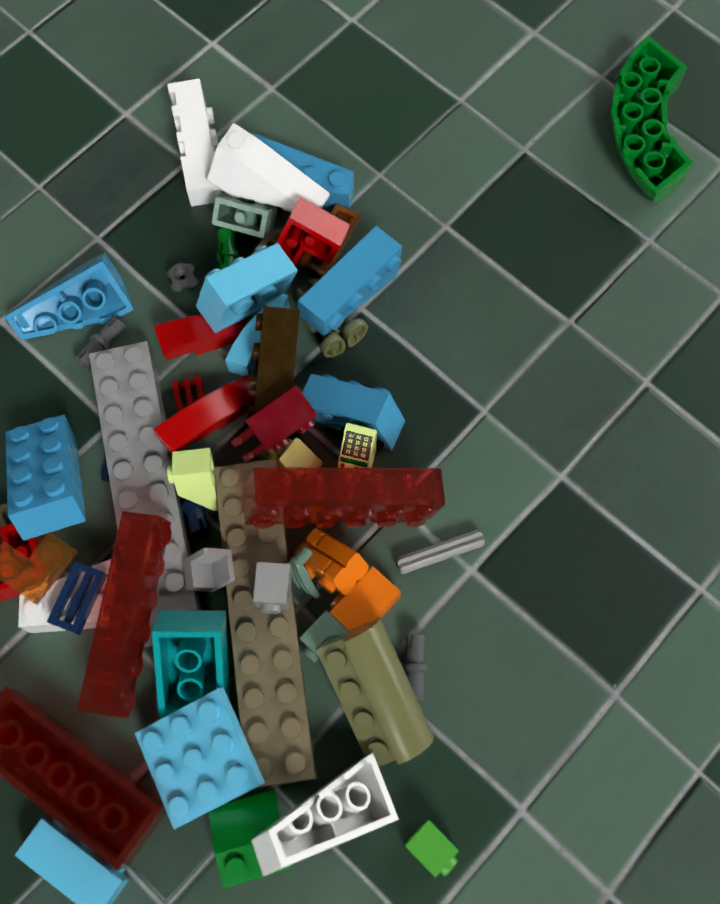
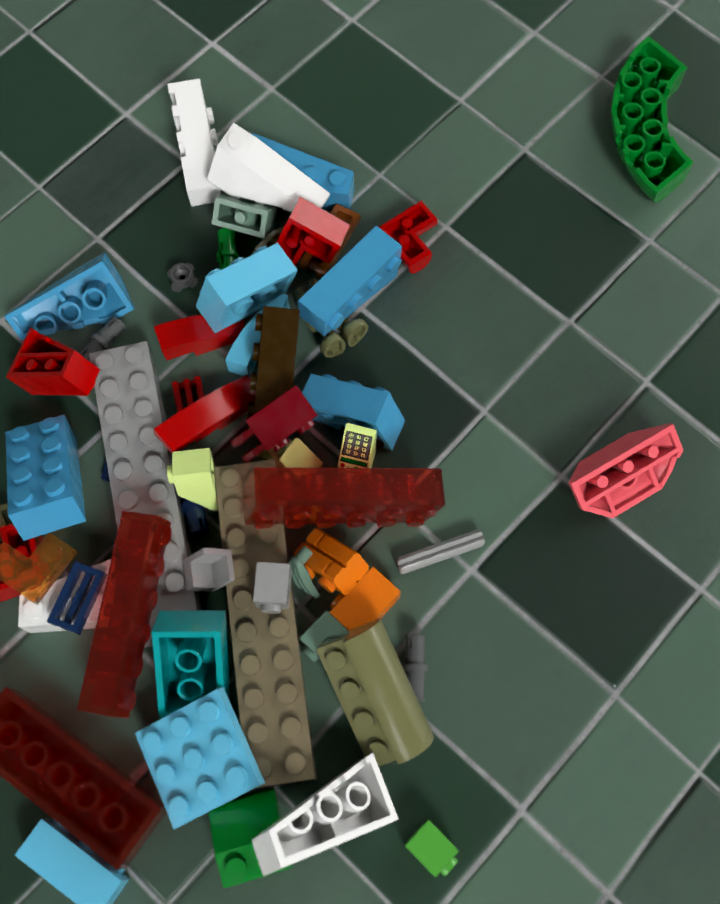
none -> red wedge [6,328,100,396]
none -> red brick [379,200,438,274]
none -> coral wedge [568,423,684,518]

